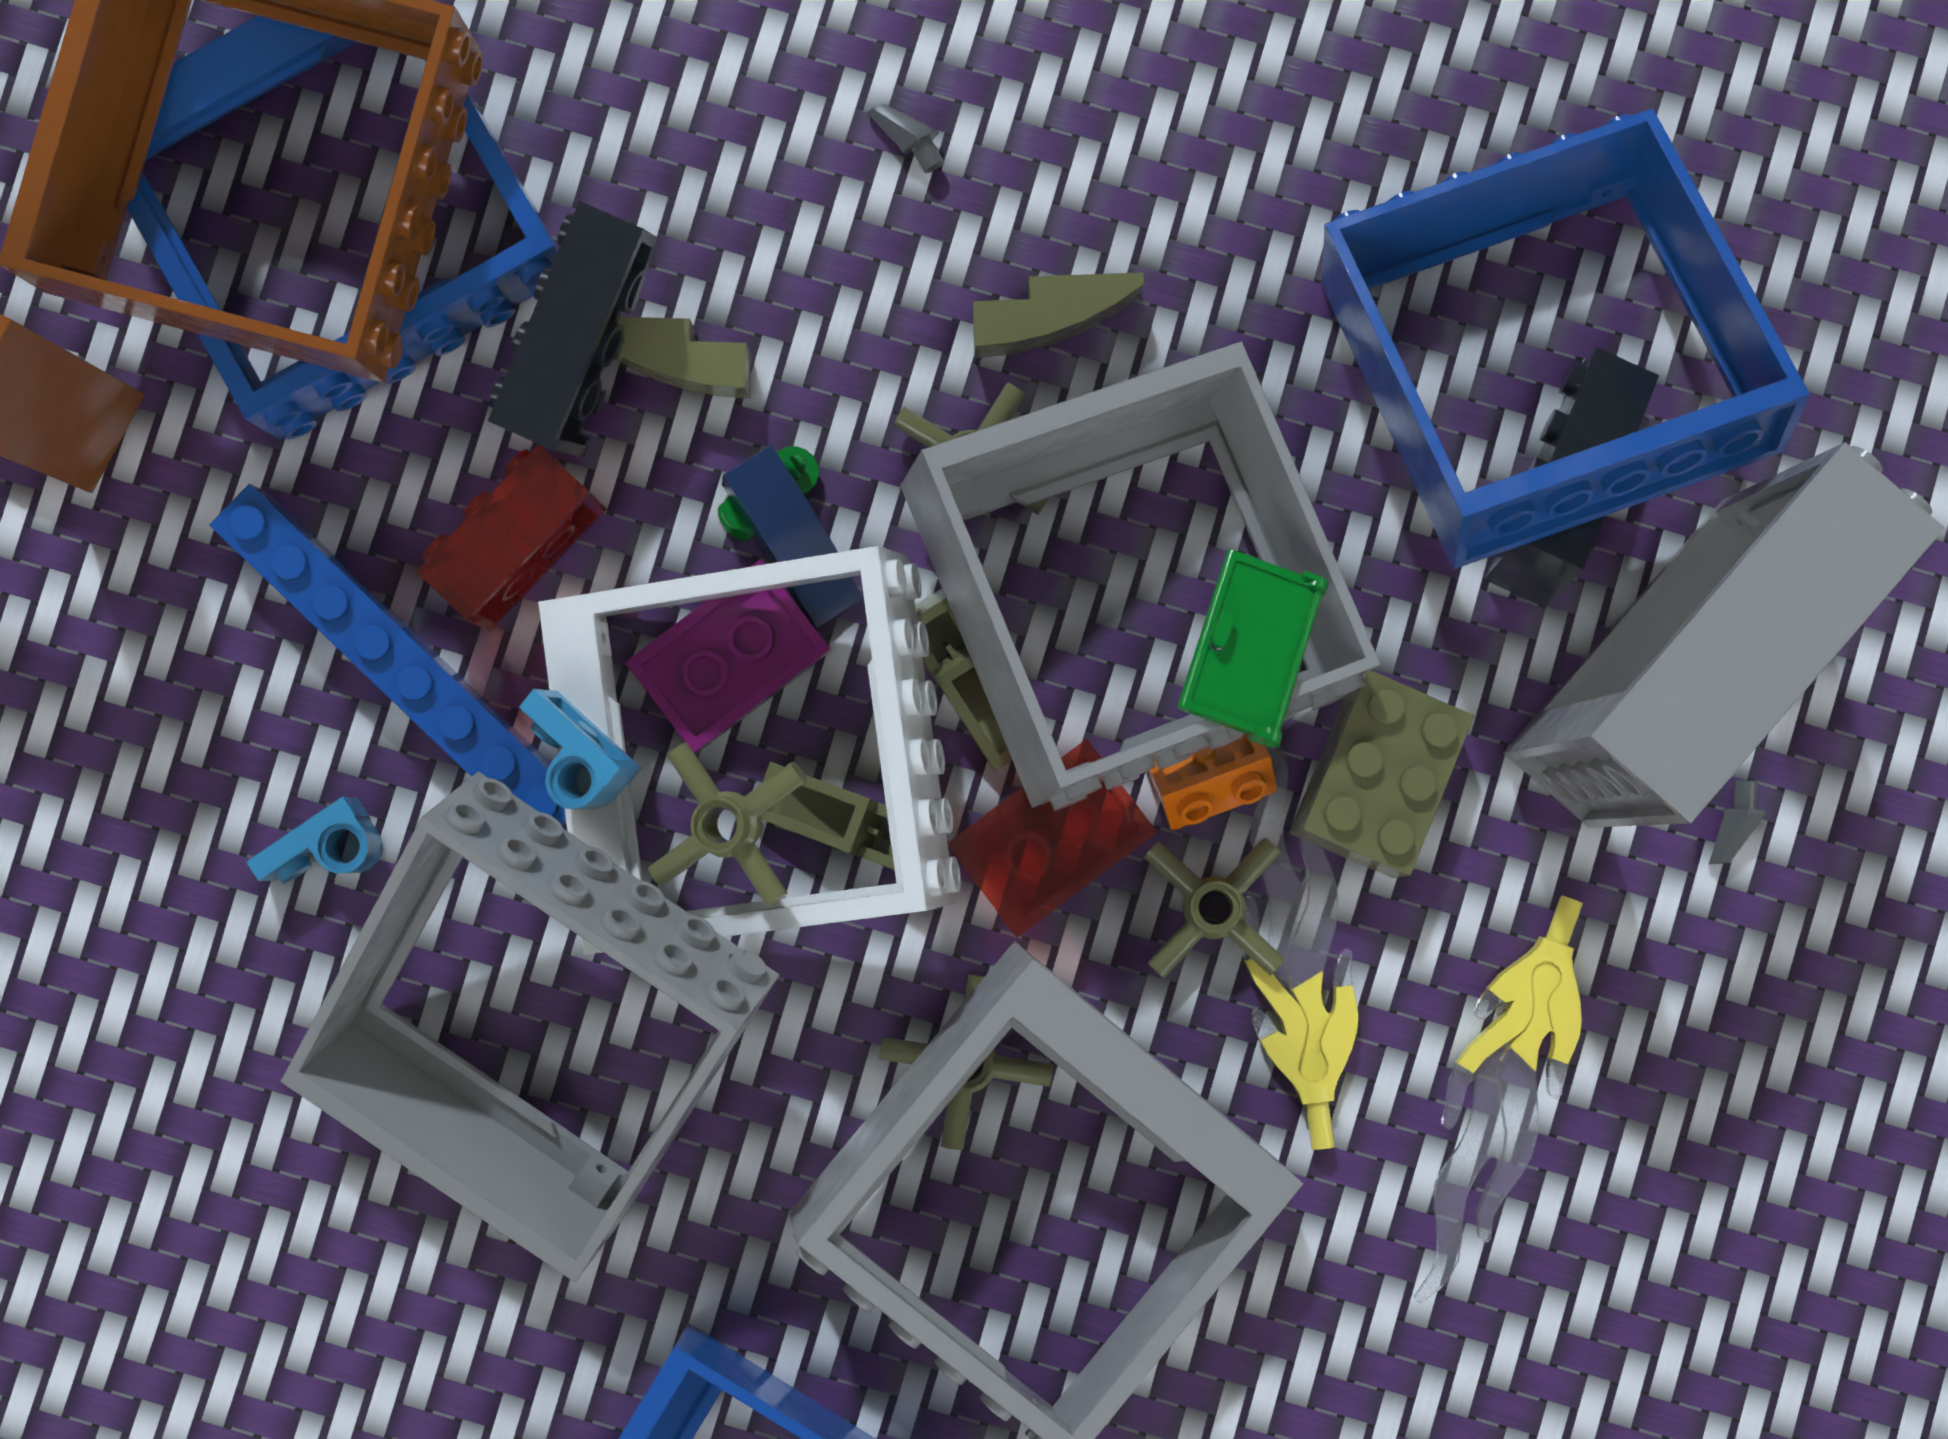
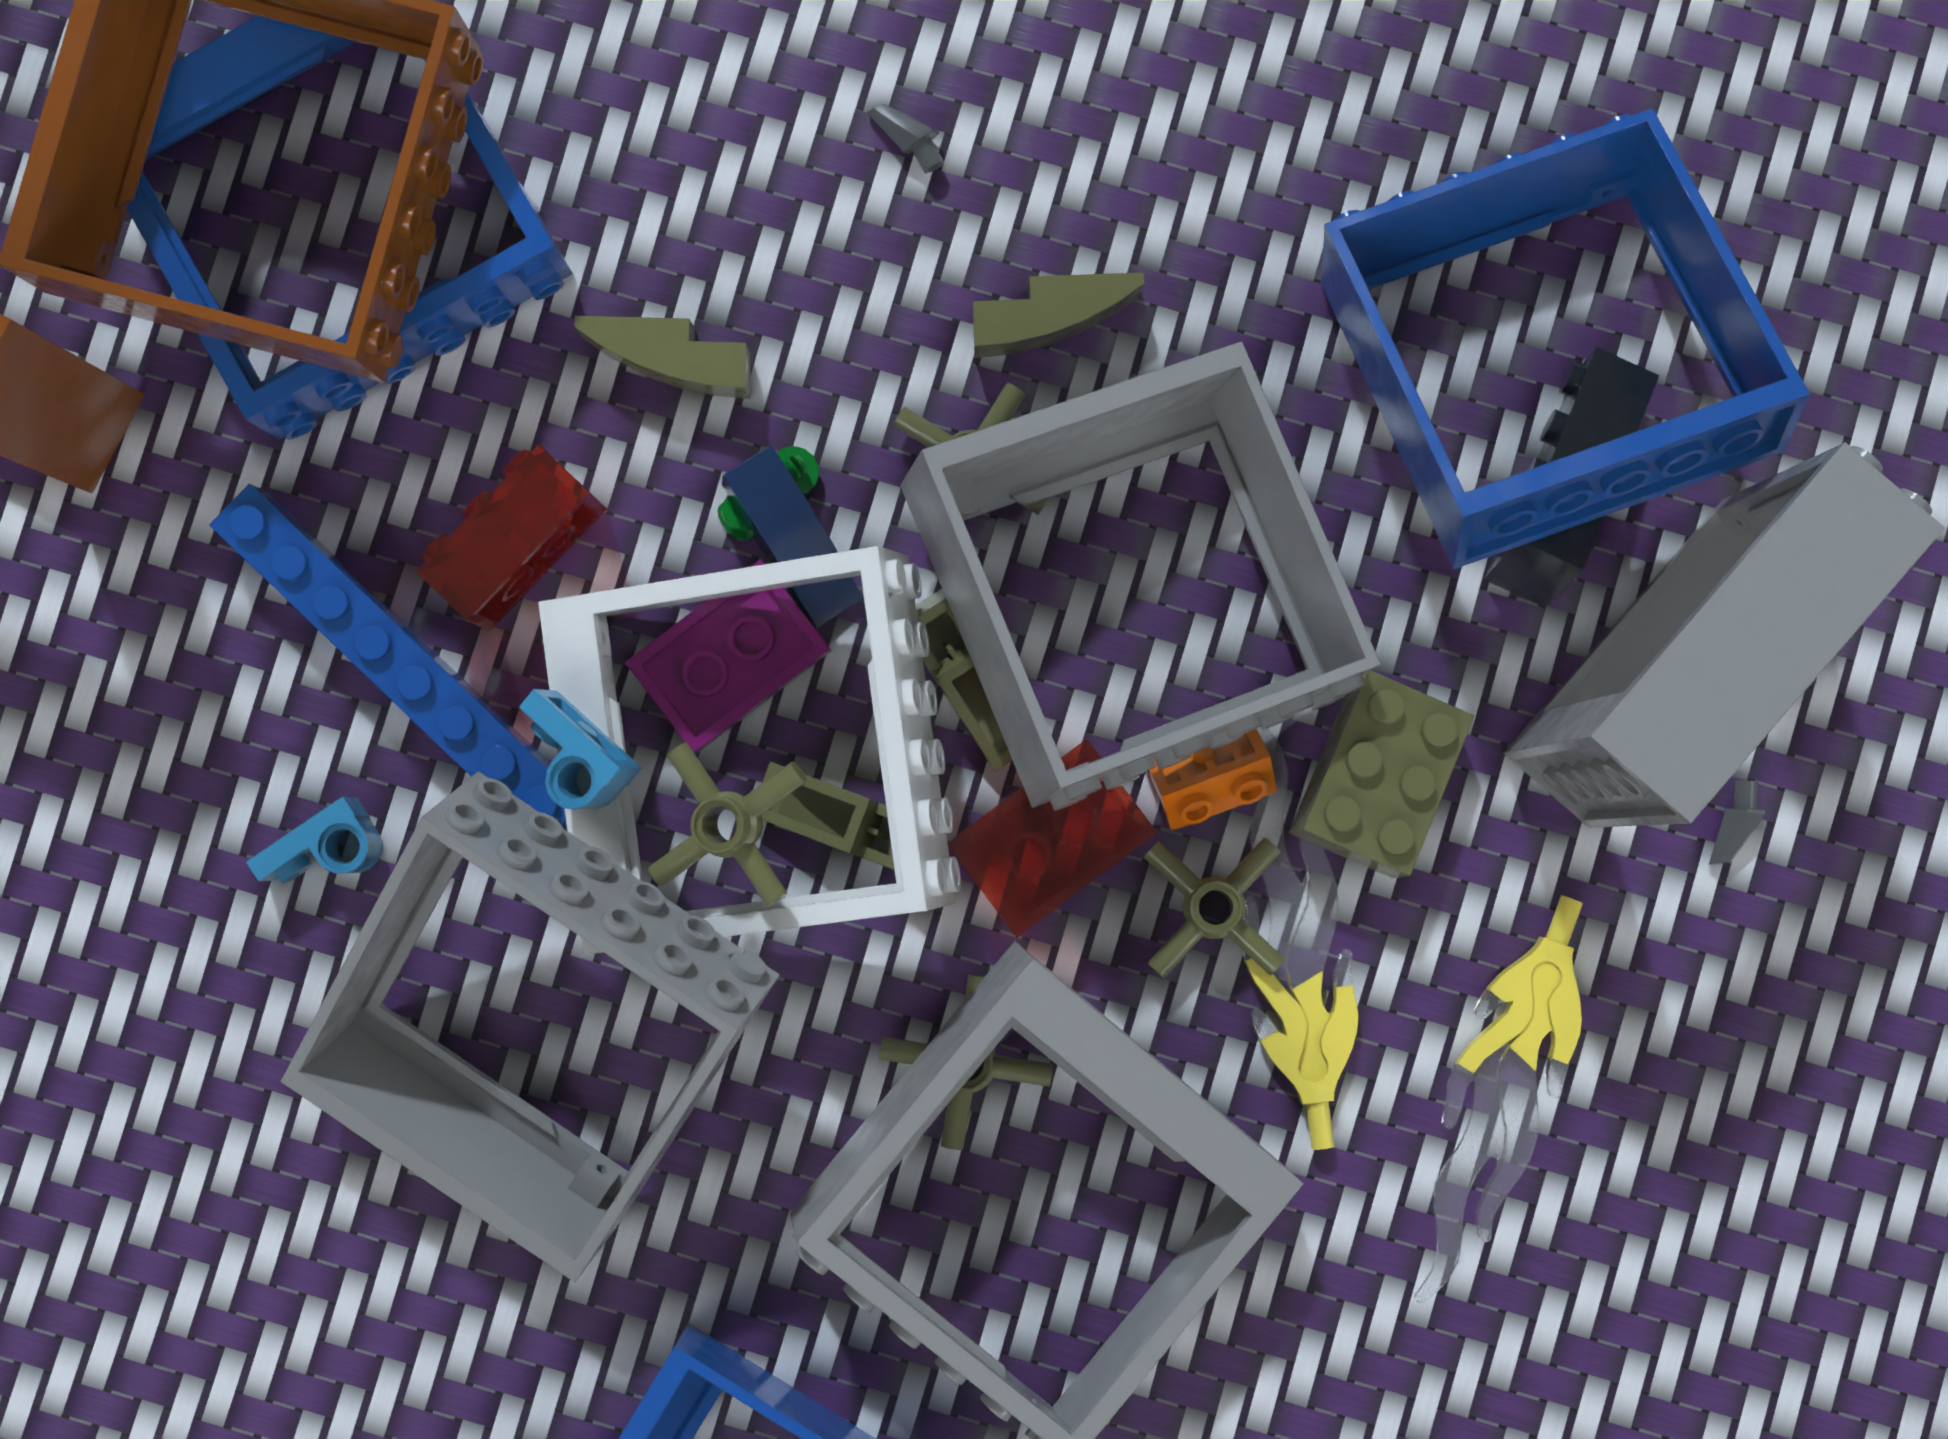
black wedge [488,201,659,457] -> none
green door [1177,549,1329,748] -> none

